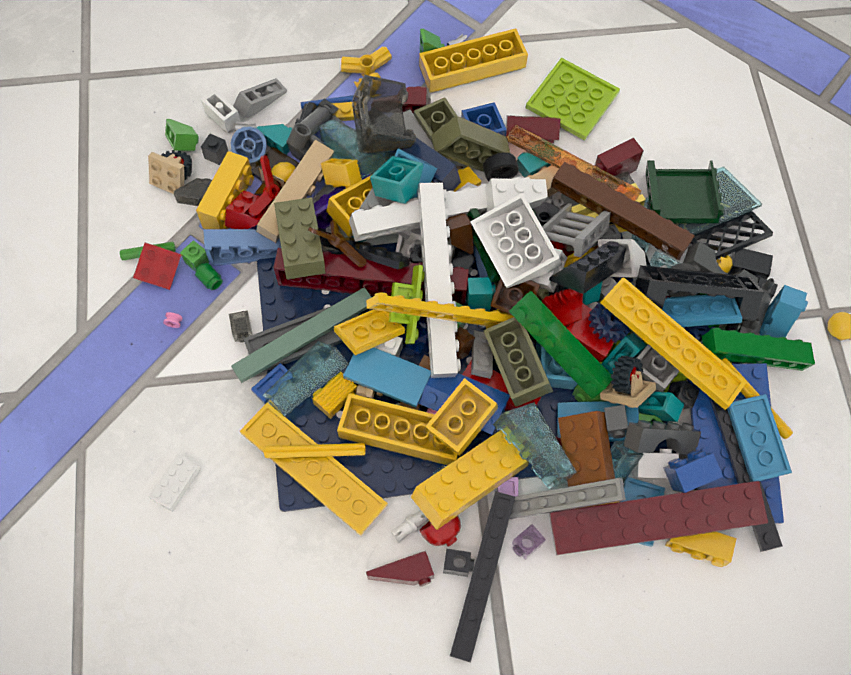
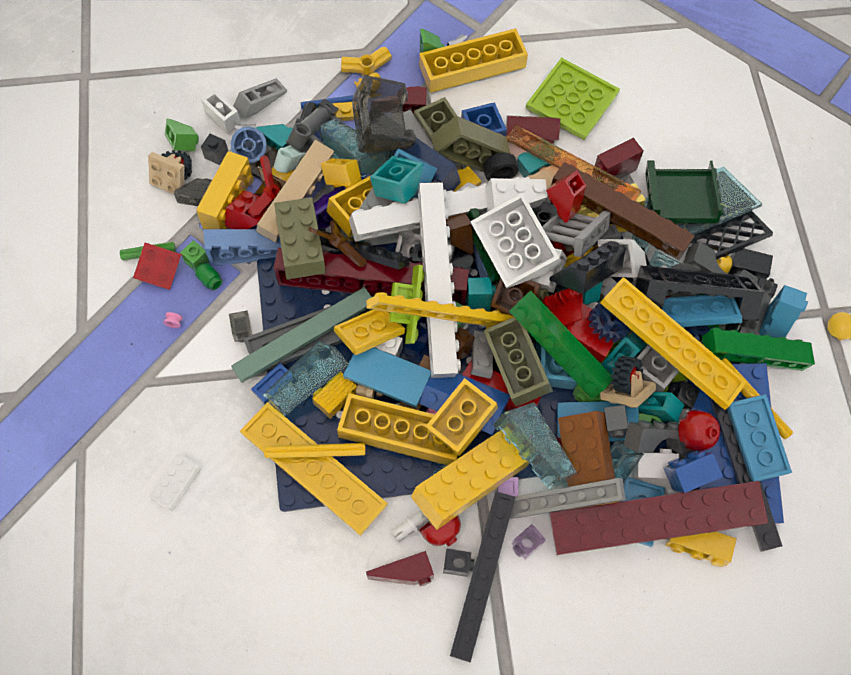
none -> light aqua piece [274,145,306,173]
none -> red slope [546,170,586,223]
none -> red cylinder [678,410,720,451]

